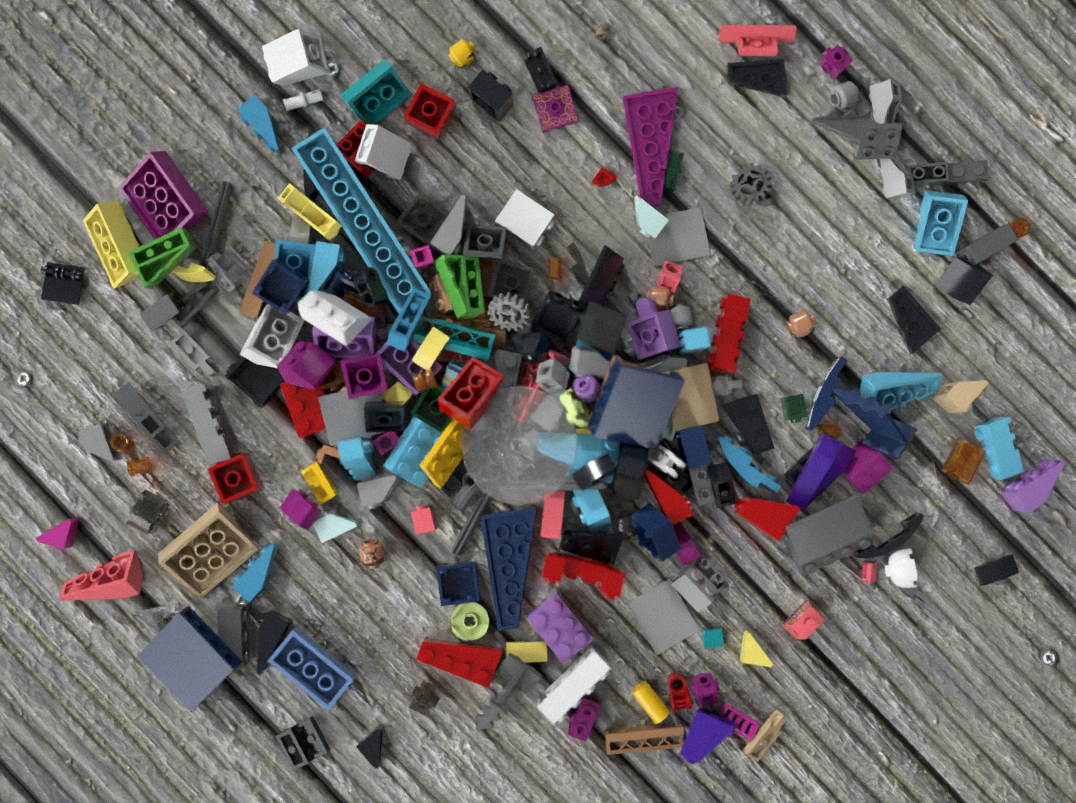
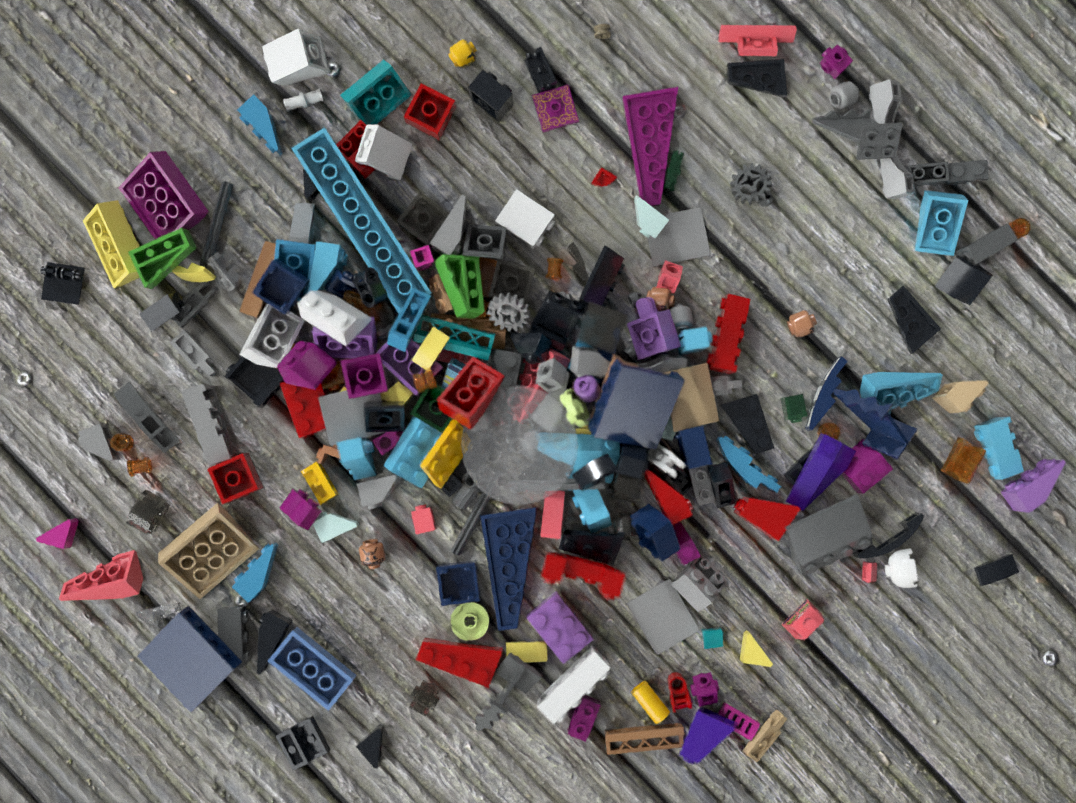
light yellow arch [277,183,342,241] -> none

